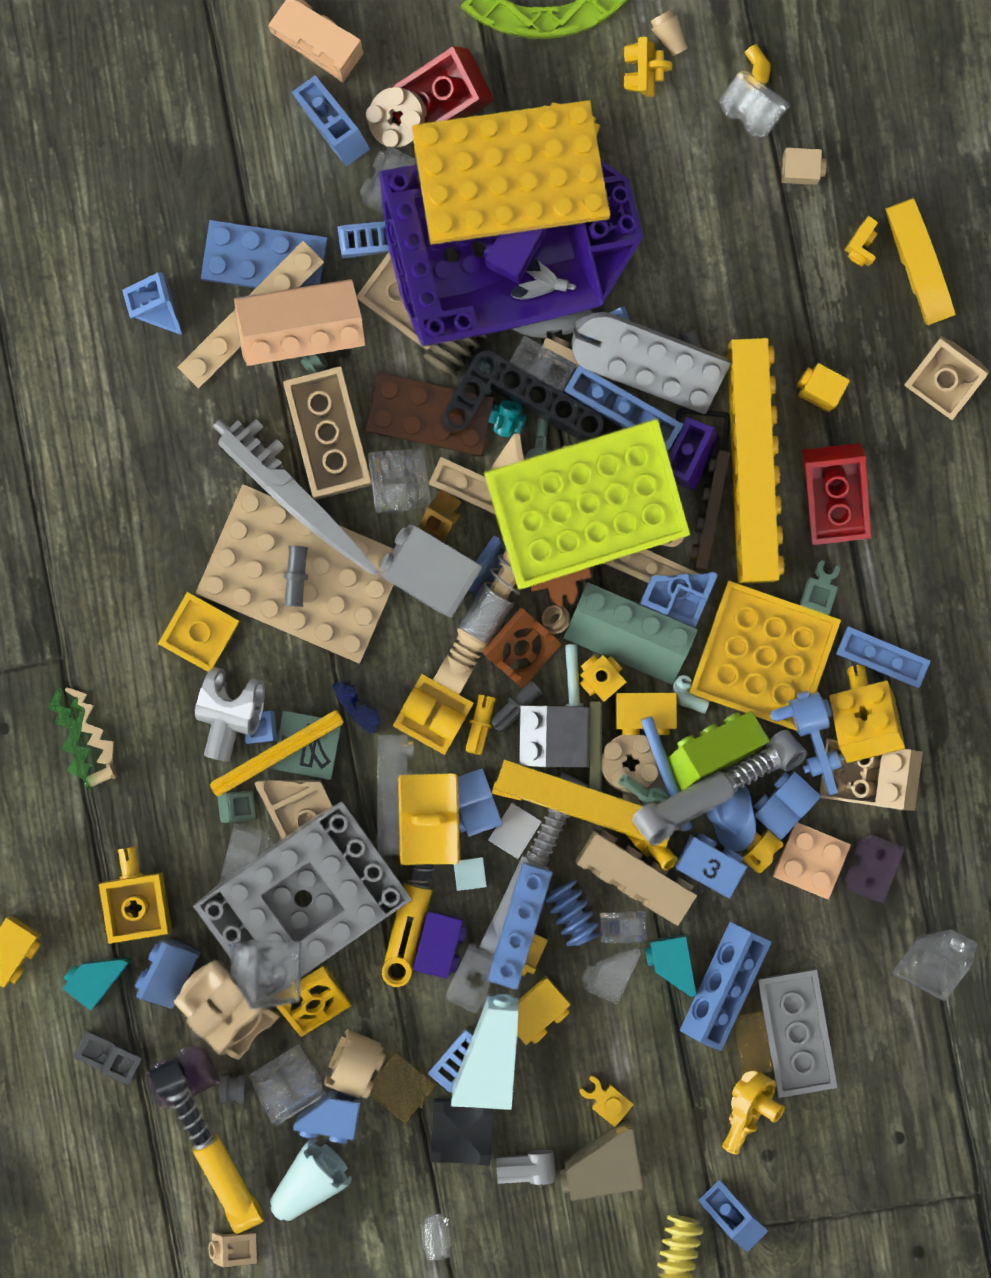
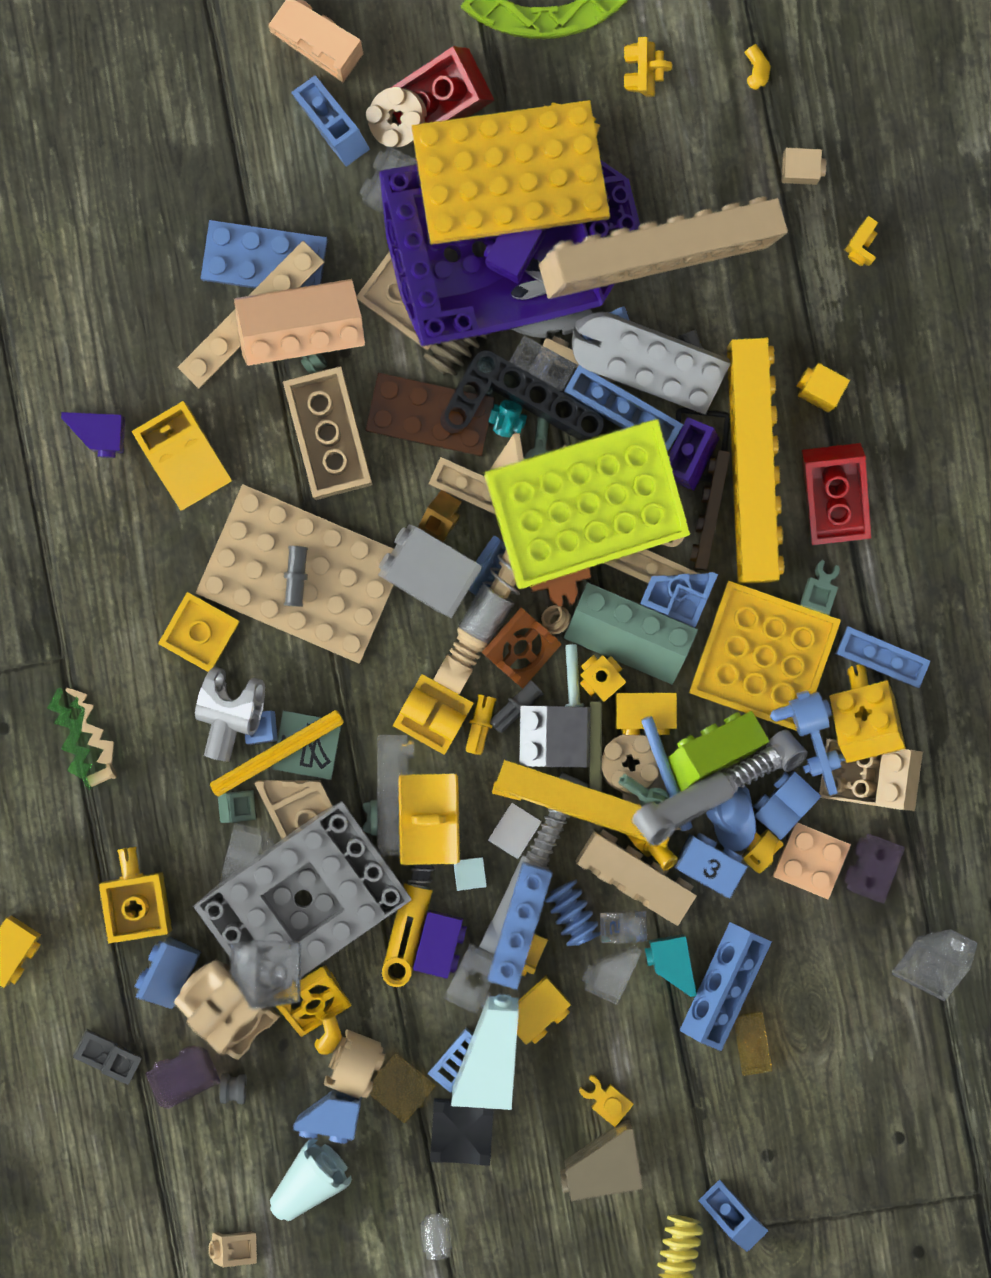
teal slope [62,957,132,1011] -> none
medium blue slope [123,272,182,335] -> none
piece [149,1057,265,1235] -> none
light grey piece [213,419,380,575] -> none
clear plate [248,1044,326,1126] -> none
clear blue slope [331,681,382,734] -> none
light blue slope [337,221,389,259] -> none
clear plate [368,448,431,514] -> none
medium blue brick [458,768,503,837] -> none
light grey piece [496,1150,556,1185] -> none
tan cone [650,10,688,57] -> none
light aqua arm [673,675,710,714] -> none
clear brick [718,69,790,138] -> none
yellow pin [722,1071,785,1155] -> none
light grey plate [757,968,838,1098] -> none
yellow slope [885,198,956,325] -> none
tan slope [904,336,990,420] -> none
none -> dark purple slope [61,412,125,458]
none -> yellow slope [132,401,232,511]
none -> yellow arm [315,1013,342,1055]
none -> sand green piece [362,800,378,836]
none -> tan brick [539,196,788,299]

